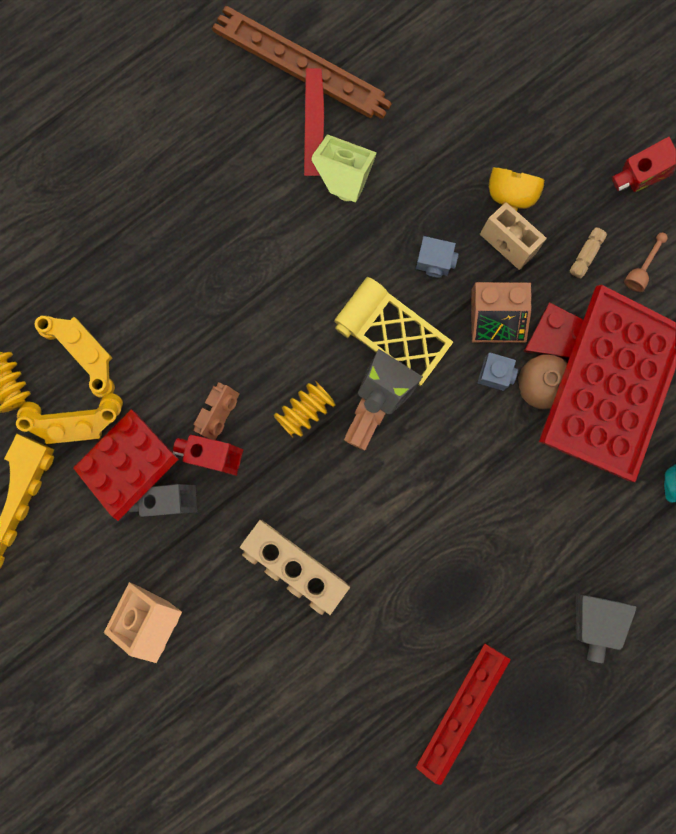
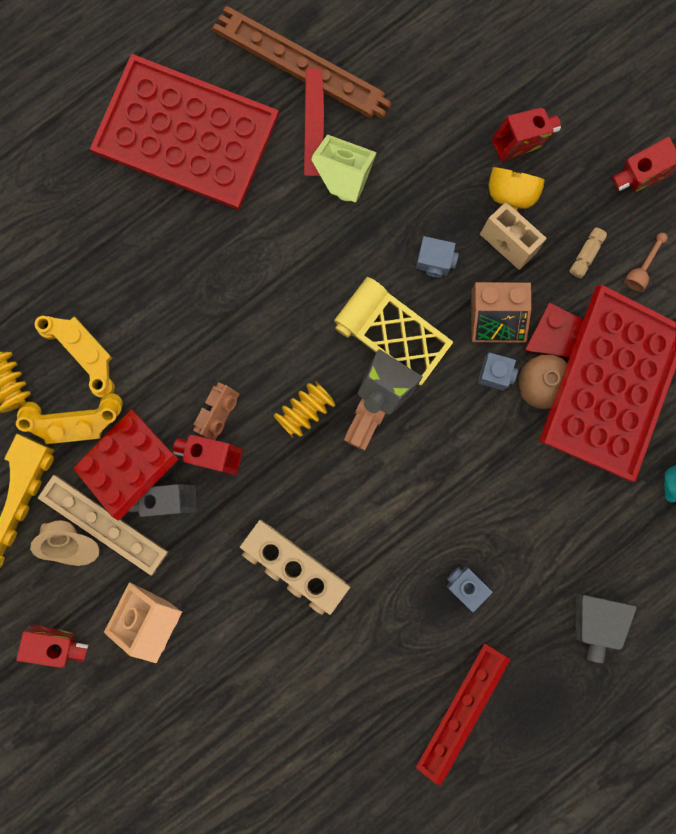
none -> red torso [16,623,88,668]
none -> tan piece [30,521,100,566]
none -> tan plate [38,475,169,576]
none -> red plate [90,54,279,210]
none -> sand blue brick [446,567,493,612]
none -> red torso [492,108,561,163]

